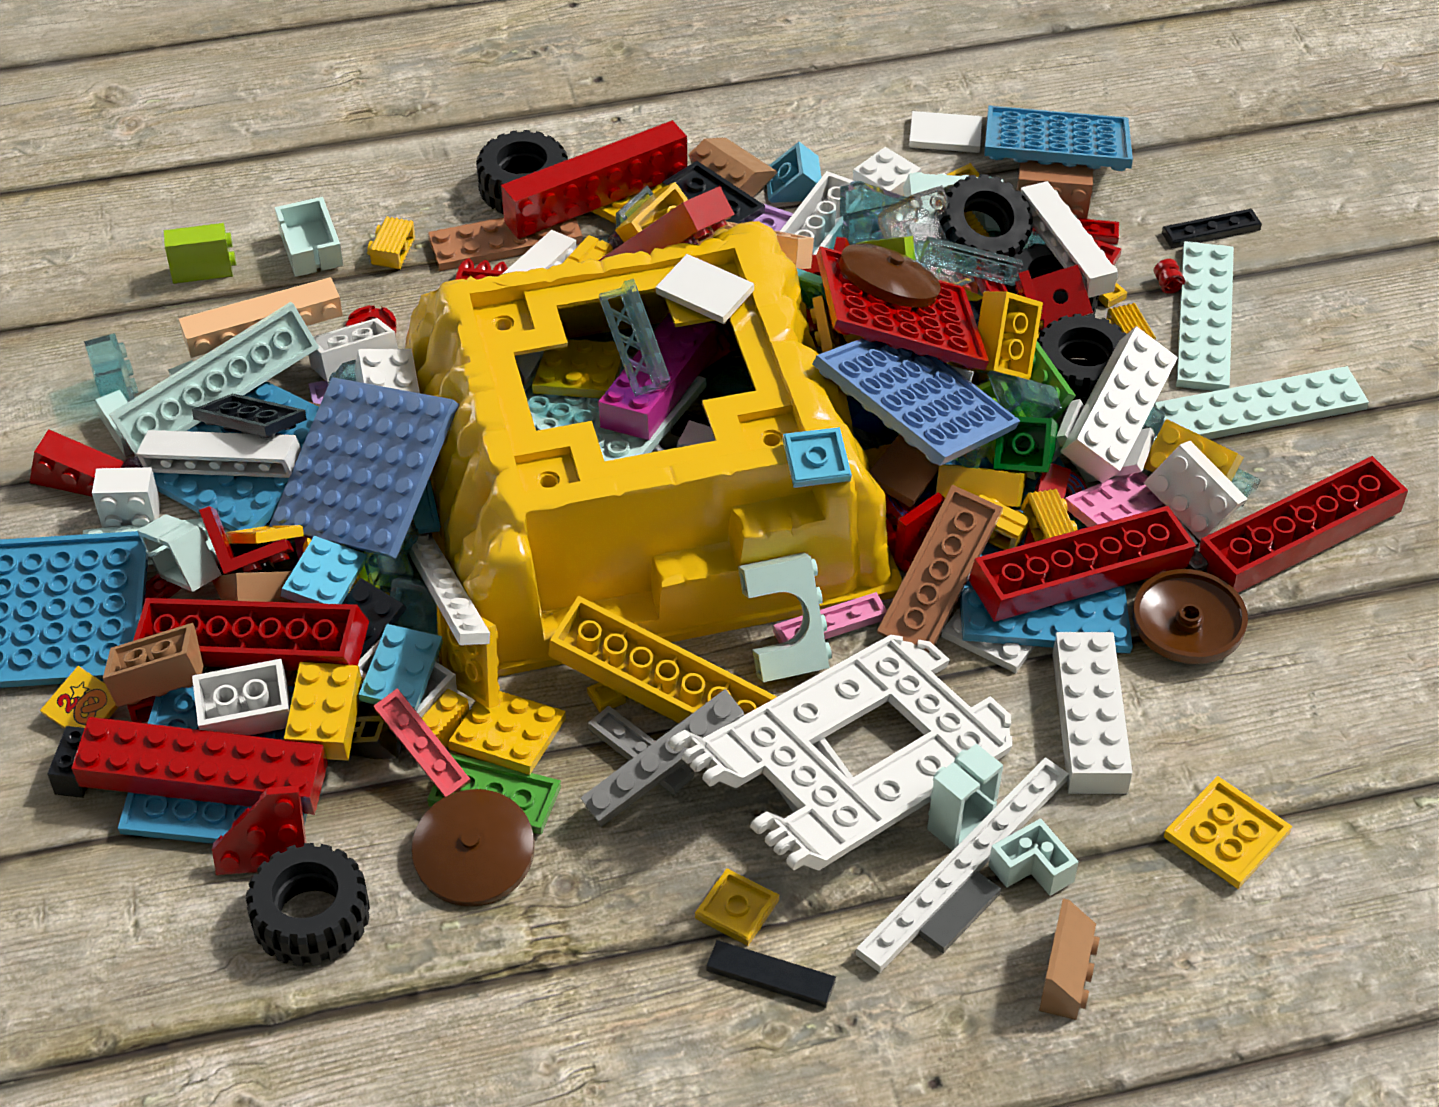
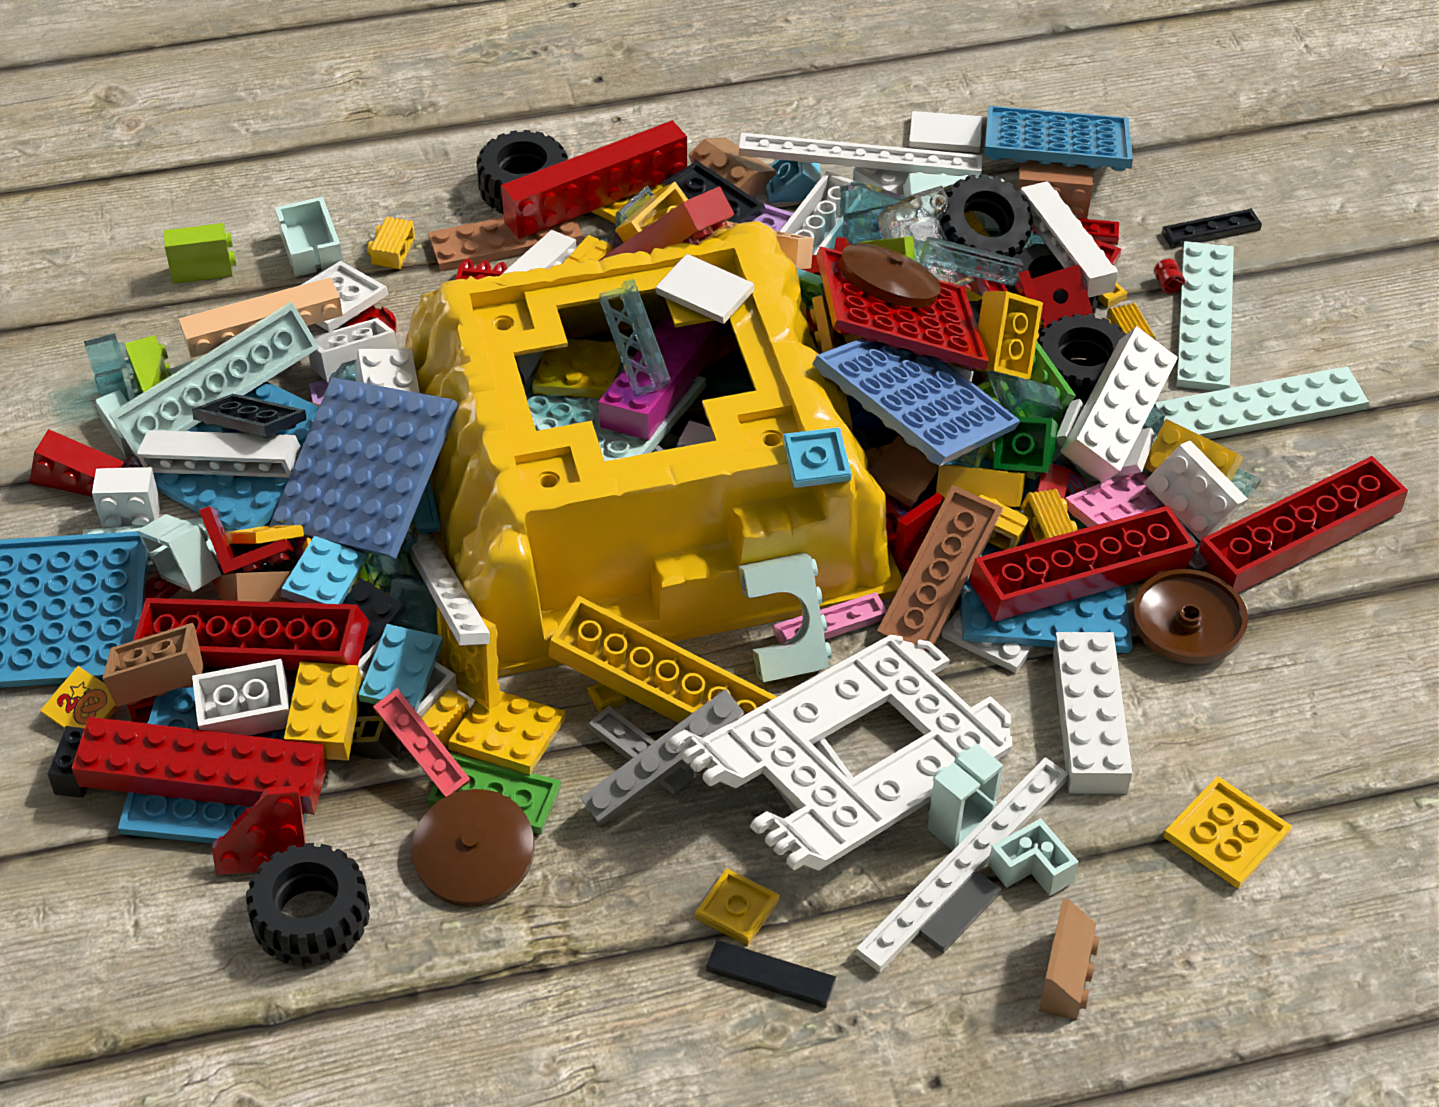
none -> lime slope [124,335,171,395]
none -> white plate [302,261,389,332]
none -> white plate [739,133,982,177]

